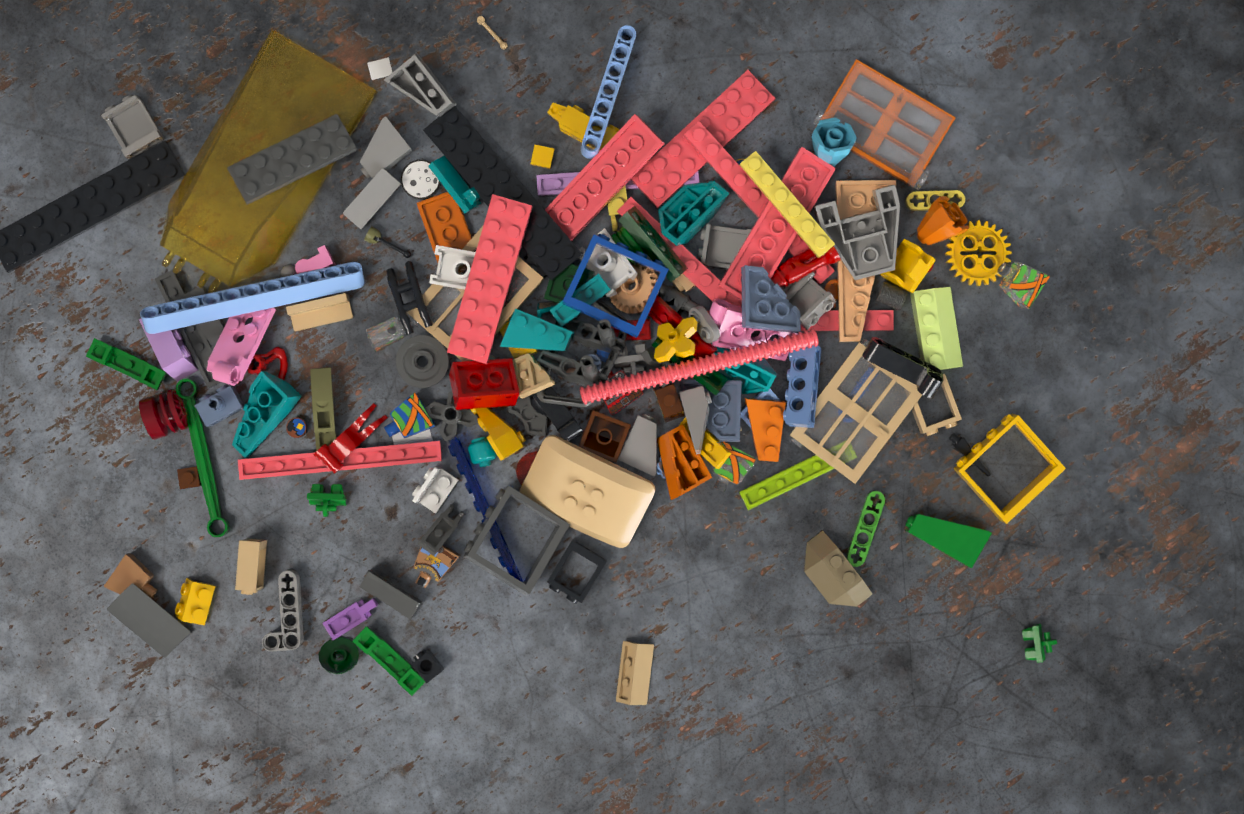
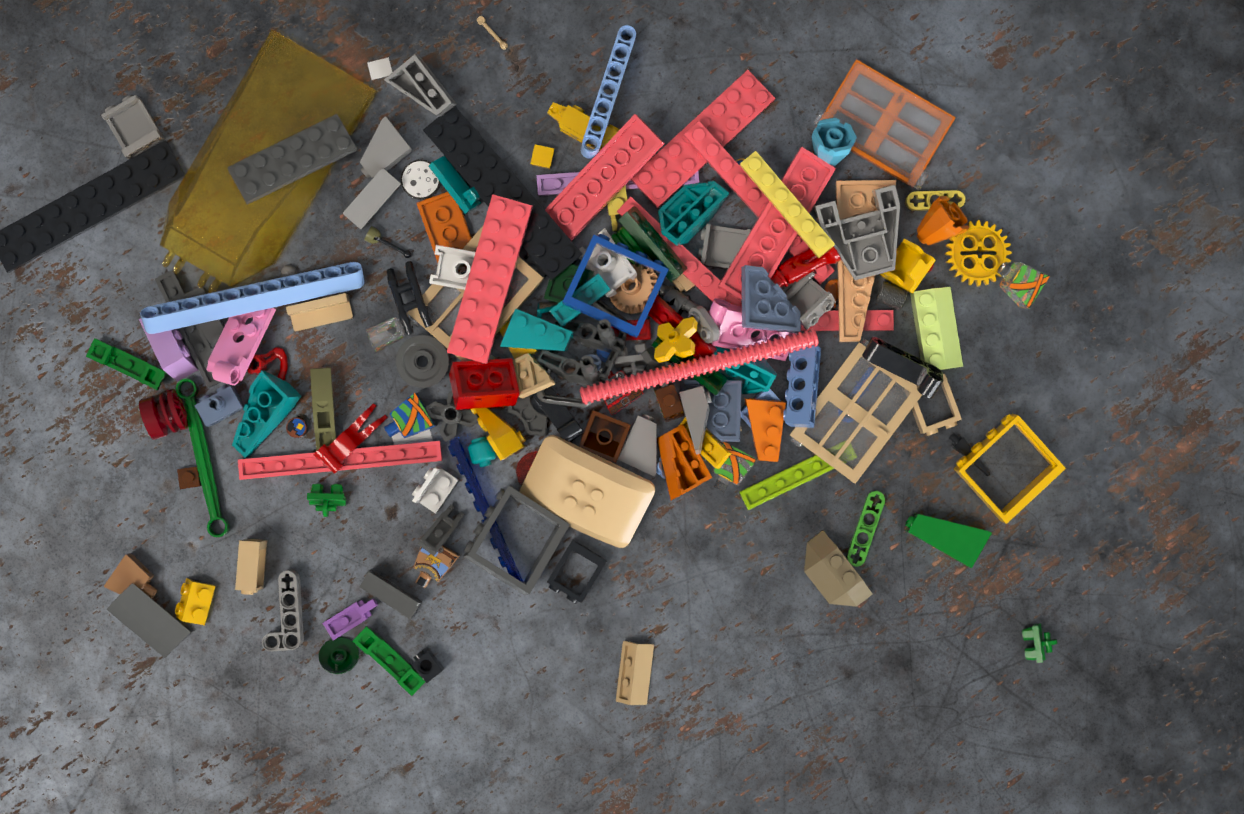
bright pink leg [295,245,336,274] -> none

